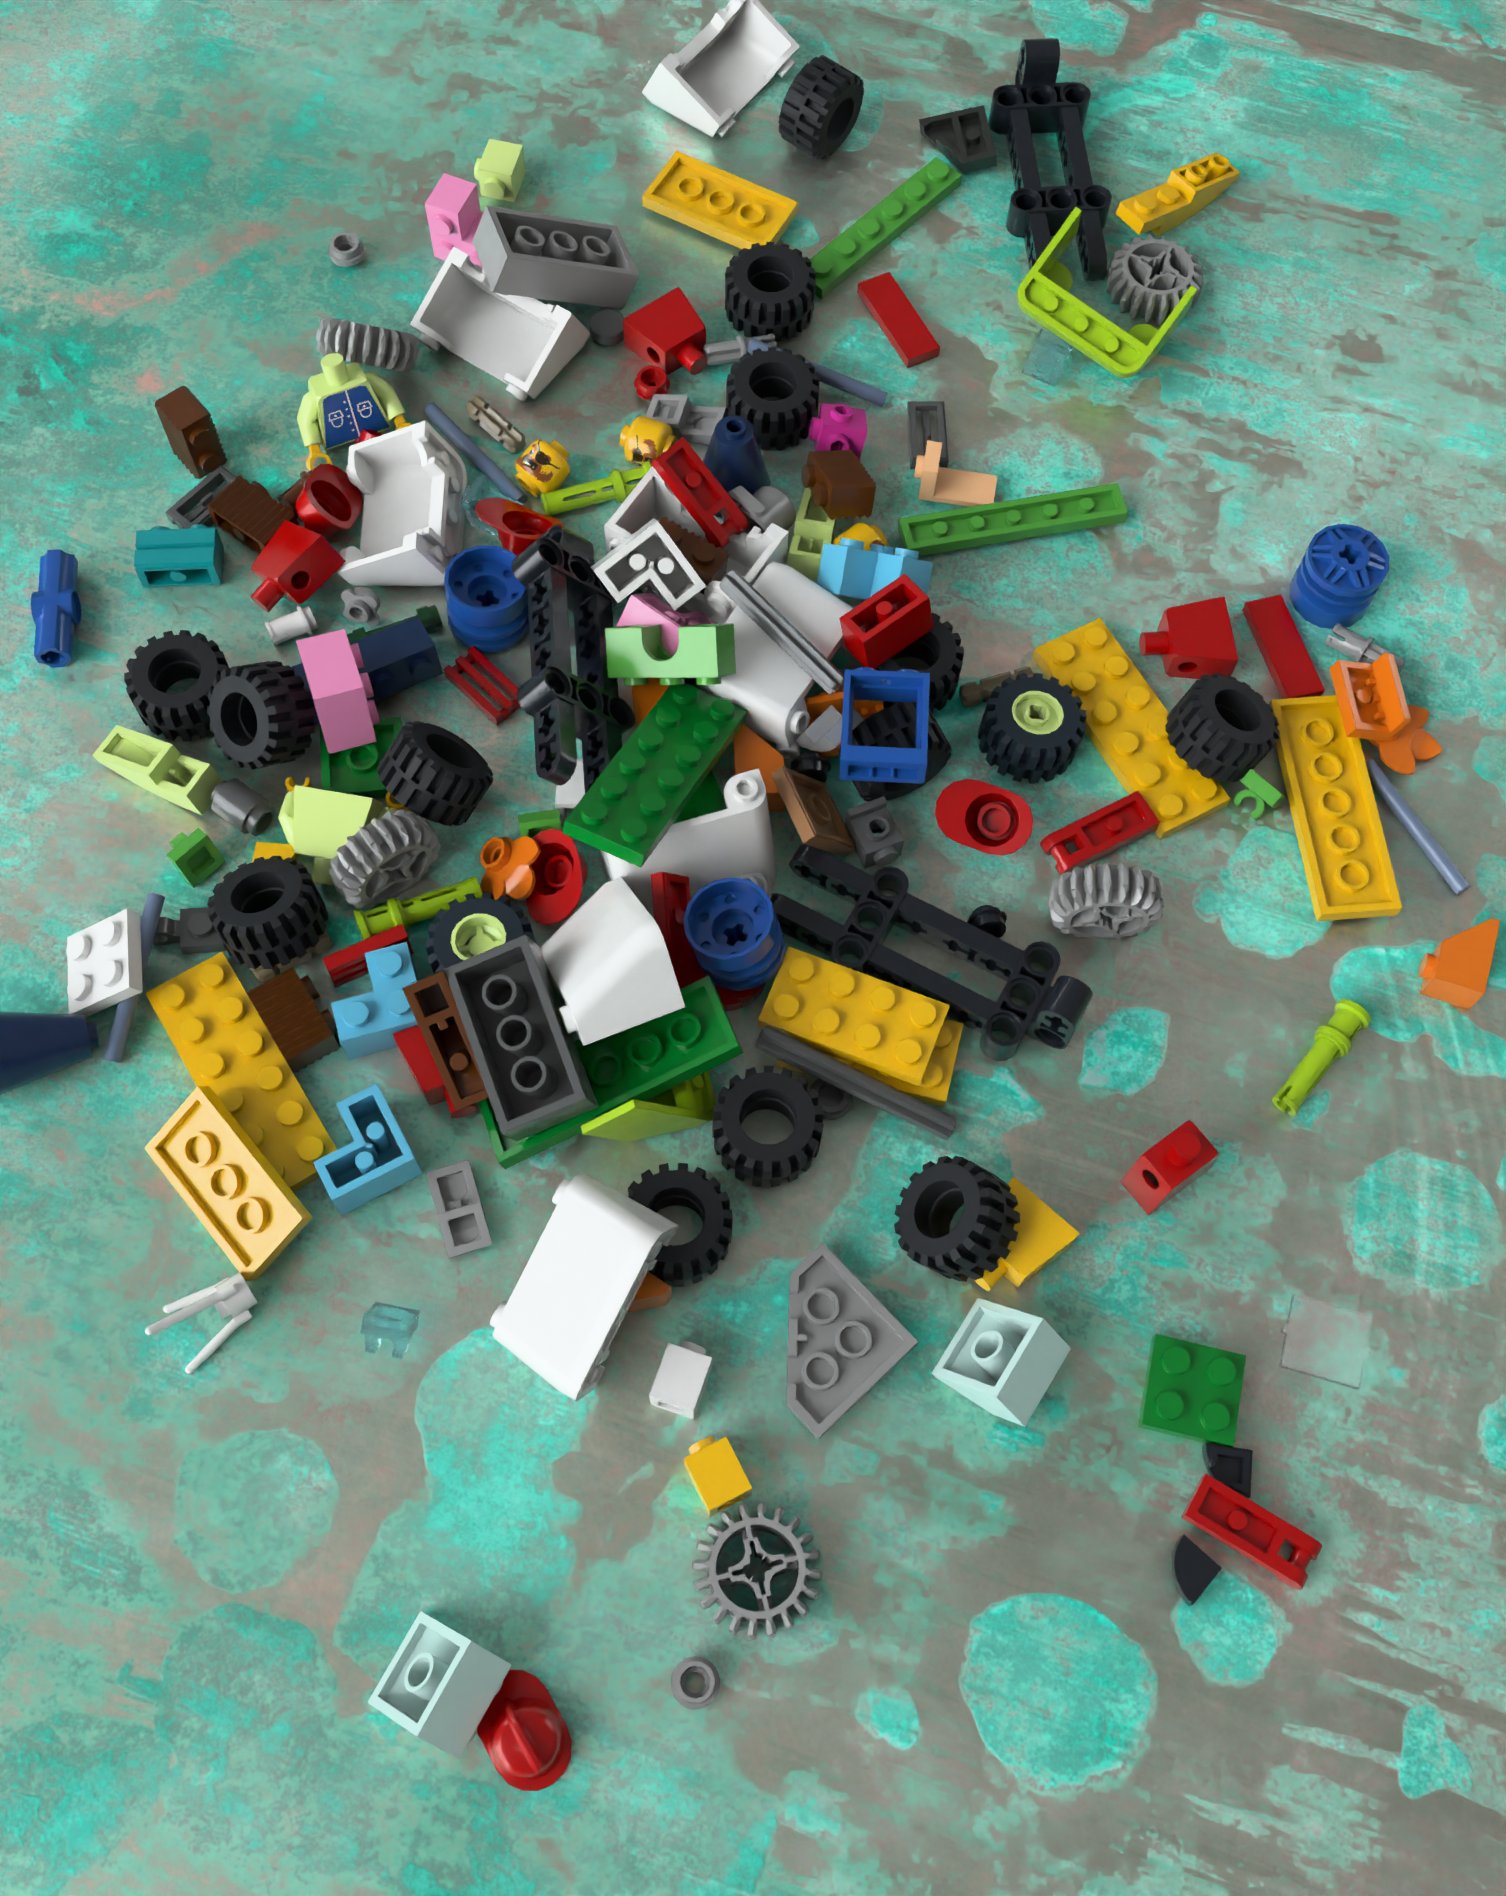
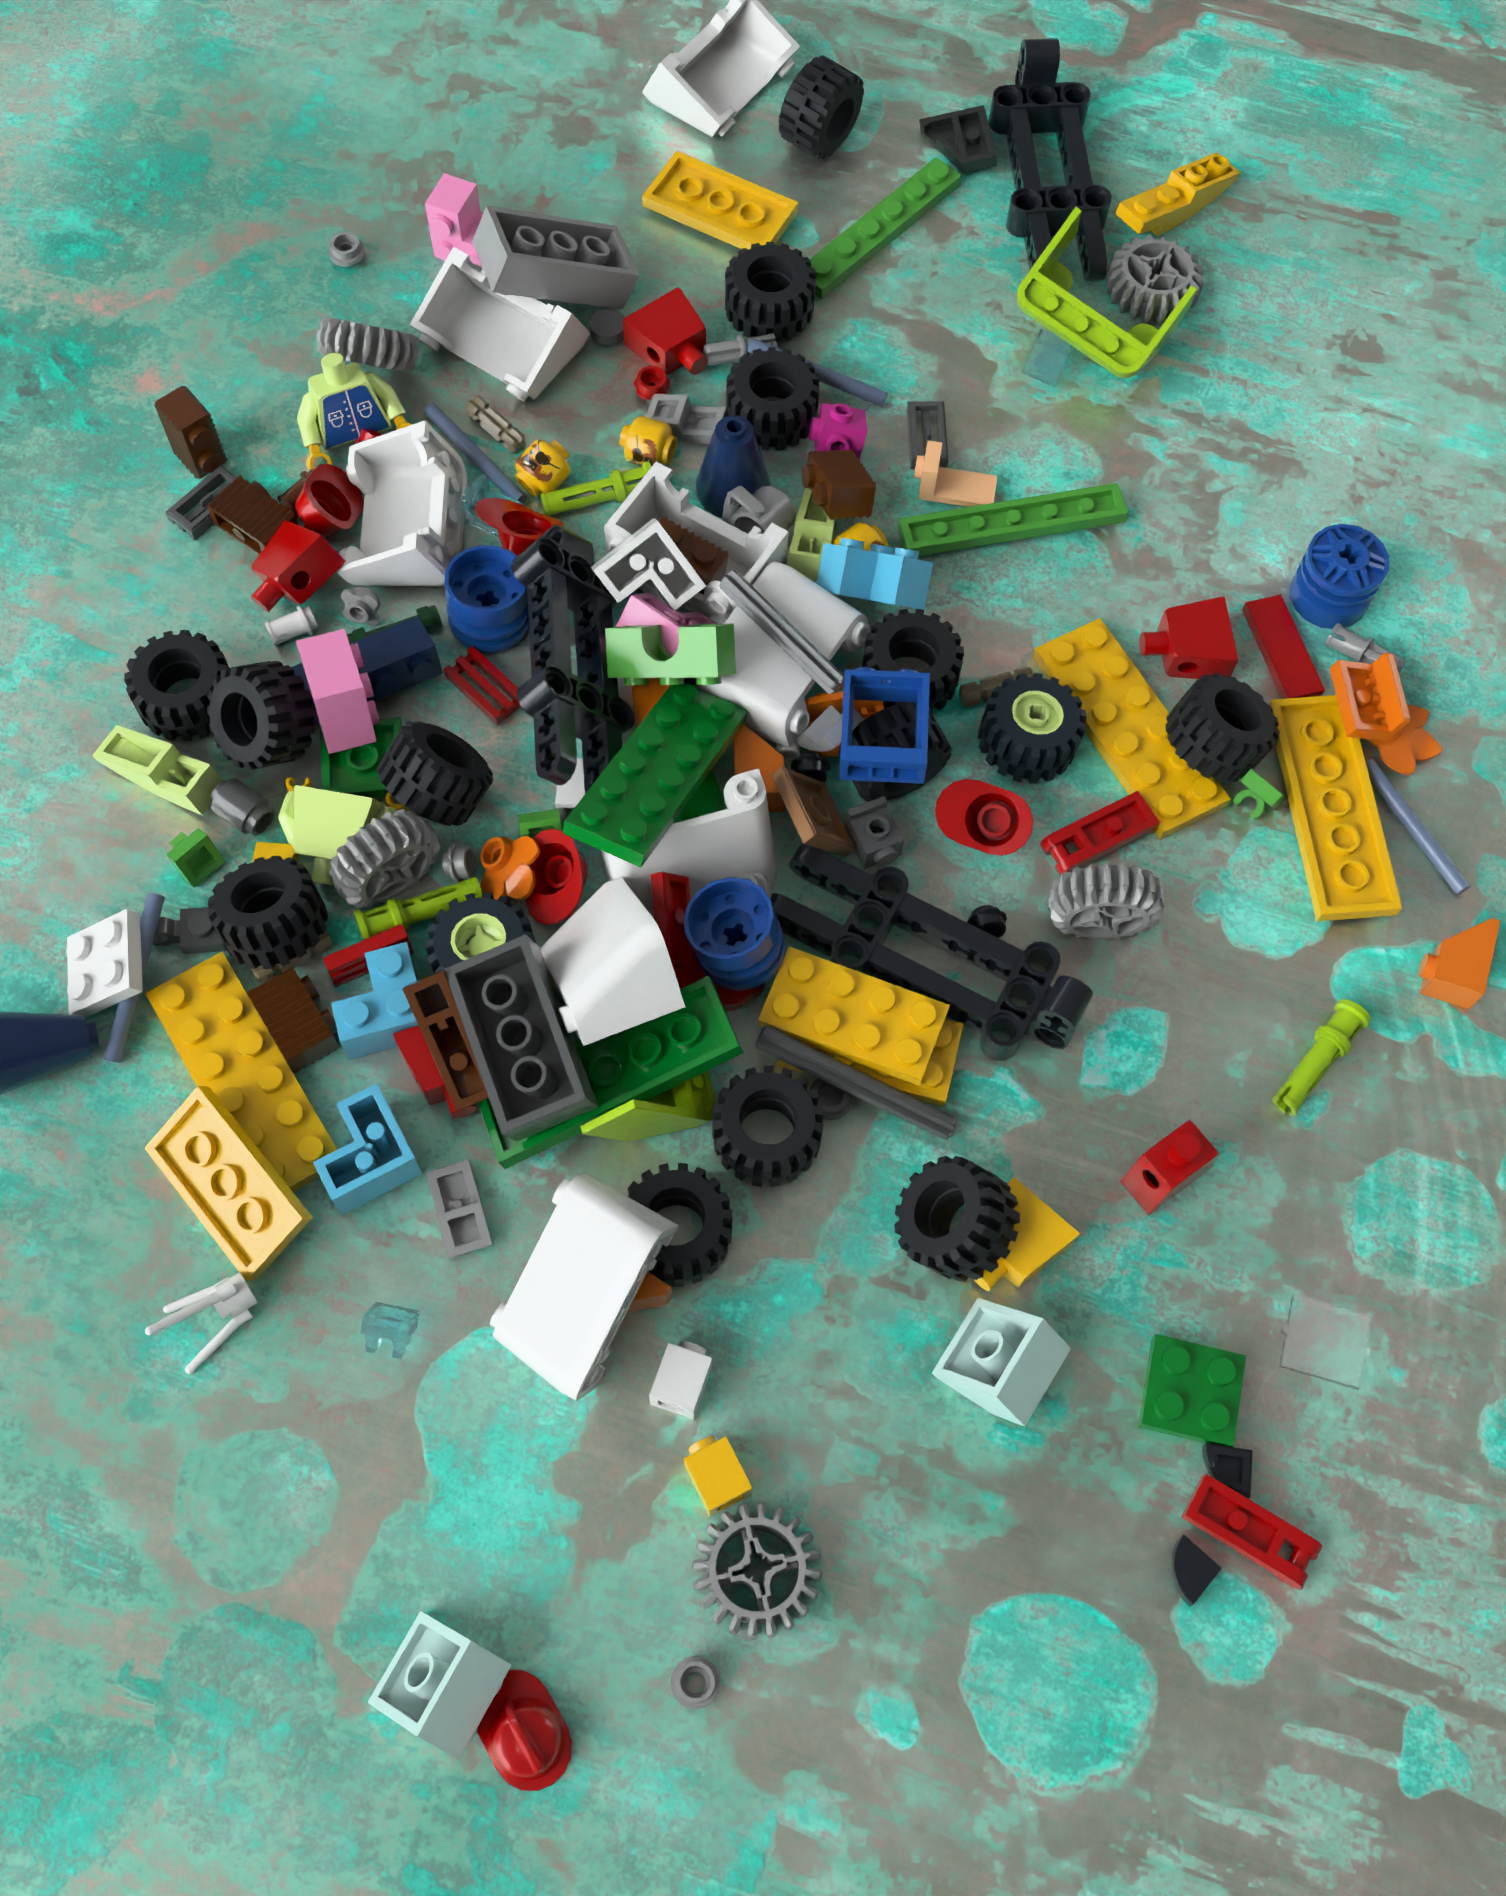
blue piece [31,549,82,668] -> none
teal brick [134,524,224,588] -> none
yellowish green brick [474,139,526,202] -> none
red plate [650,437,749,550] -> none
light grey plate [786,1243,918,1440] -> none
red brick [839,574,934,669] -> none
red tile [857,272,940,368] -> none
none -> light grey plate [442,842,476,883]

